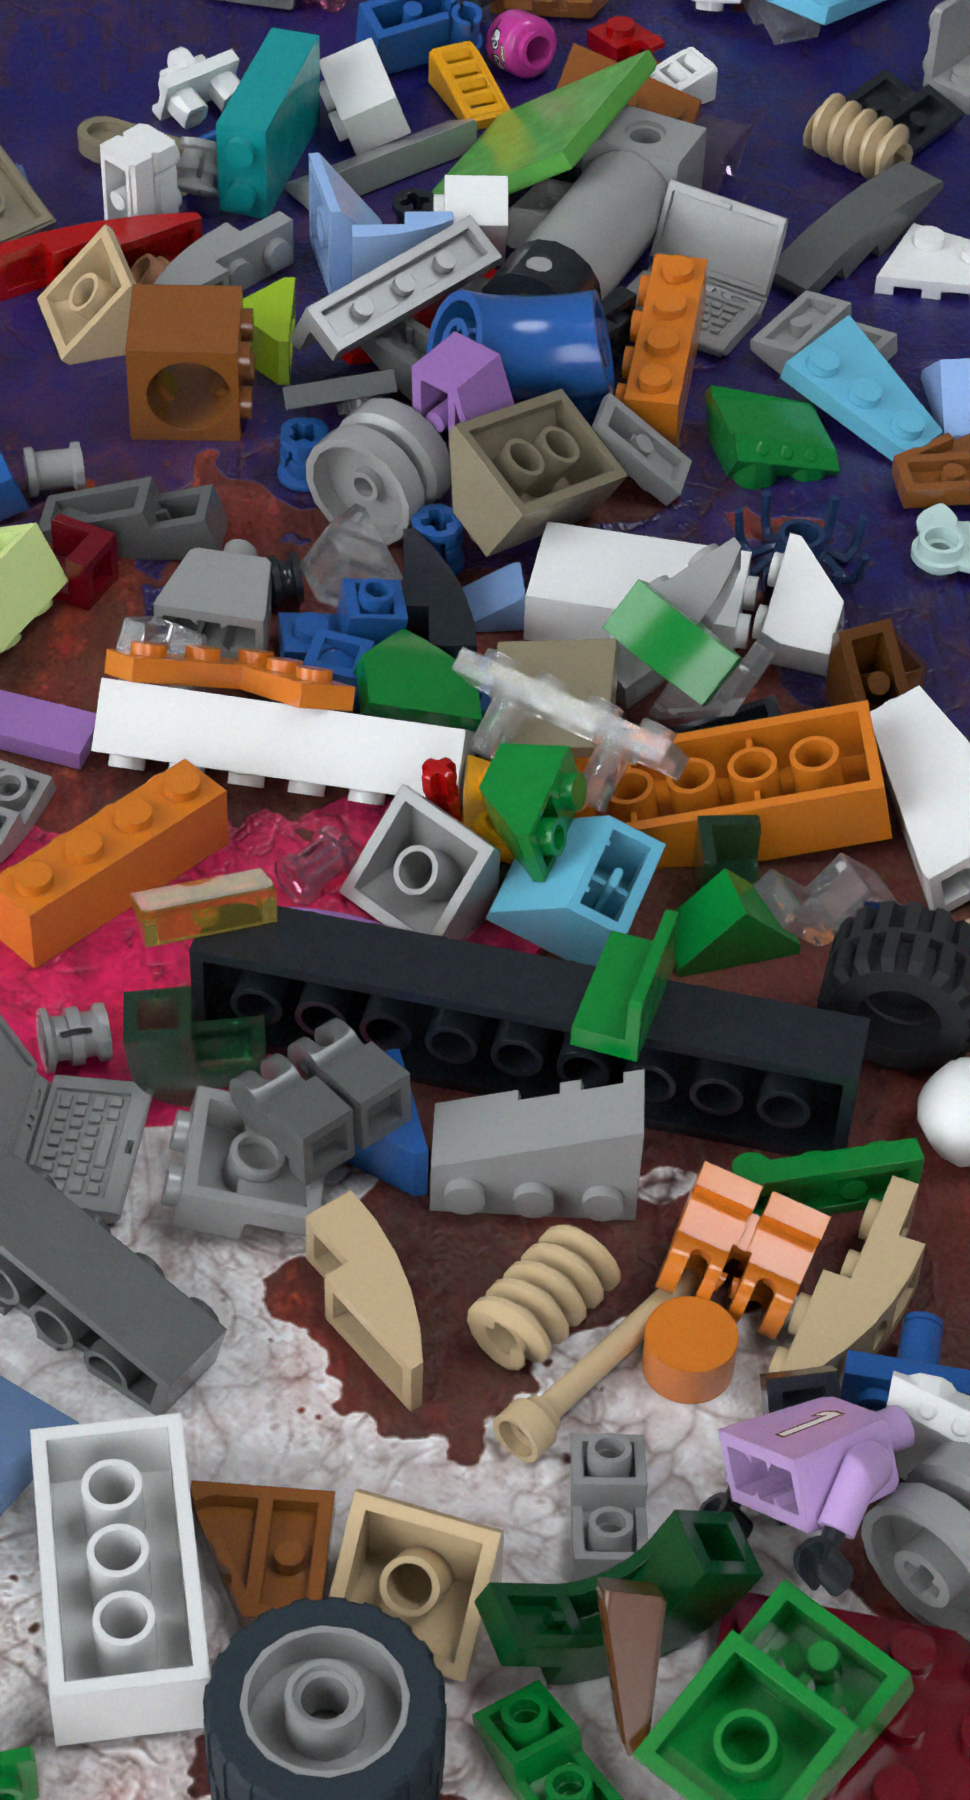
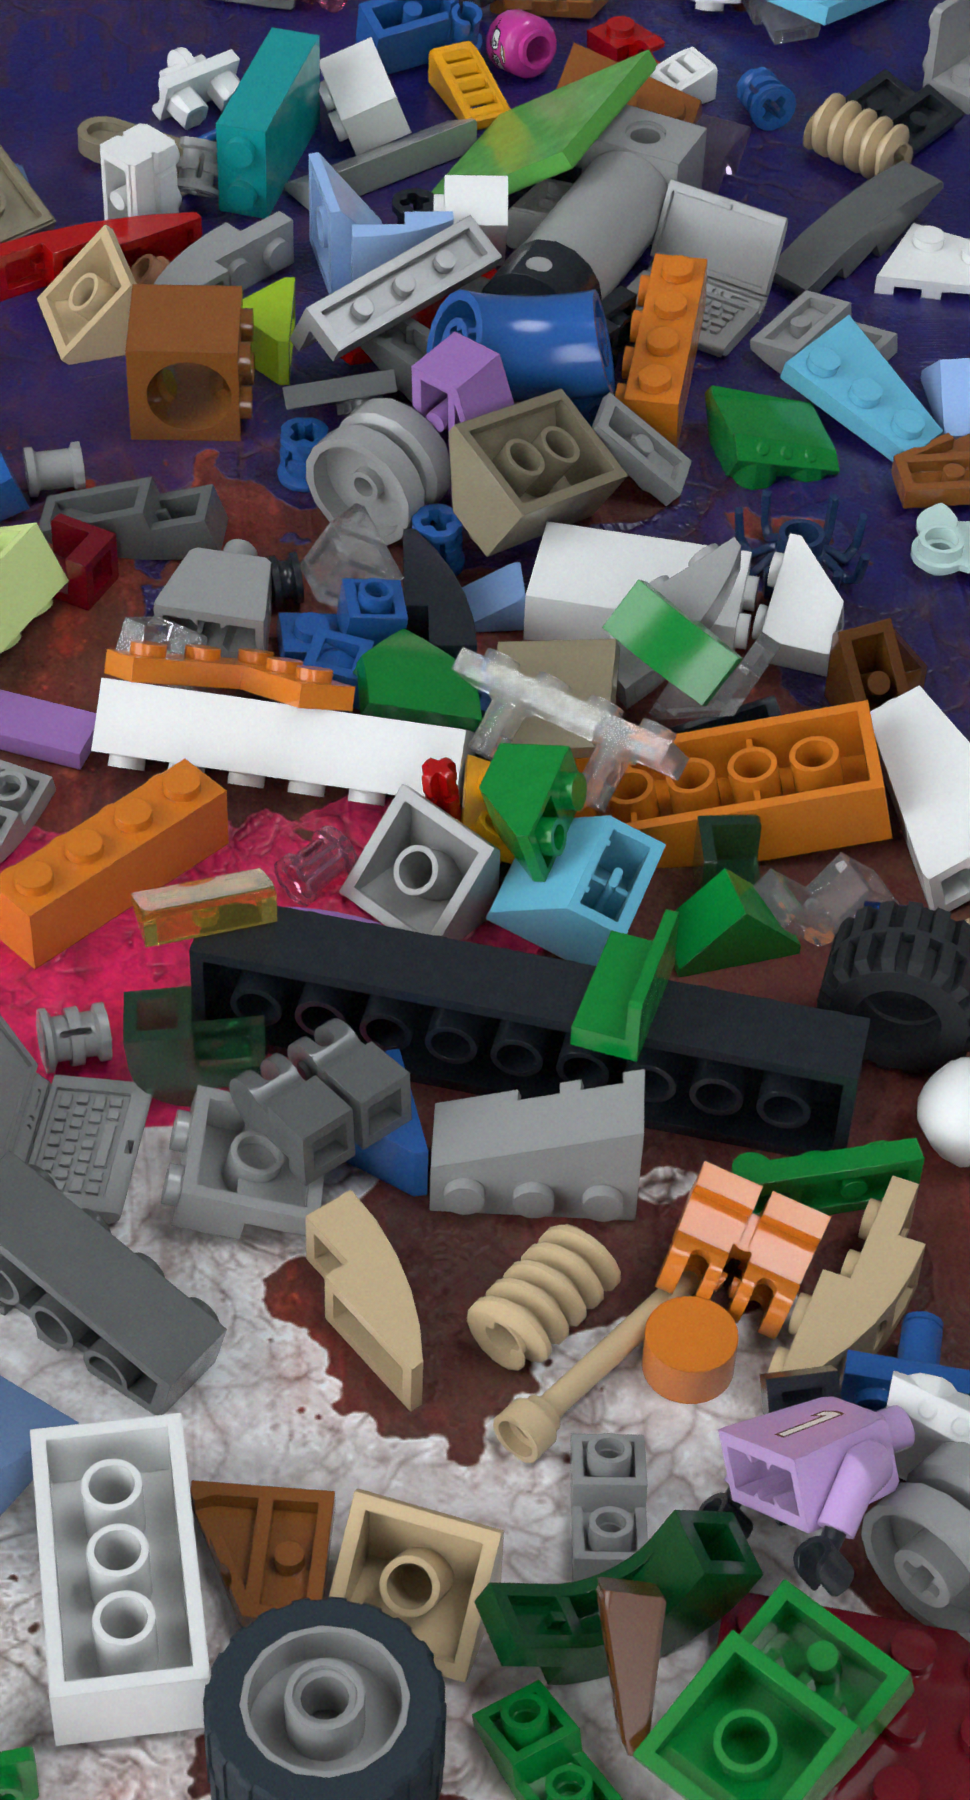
none -> blue bush [737,67,797,130]

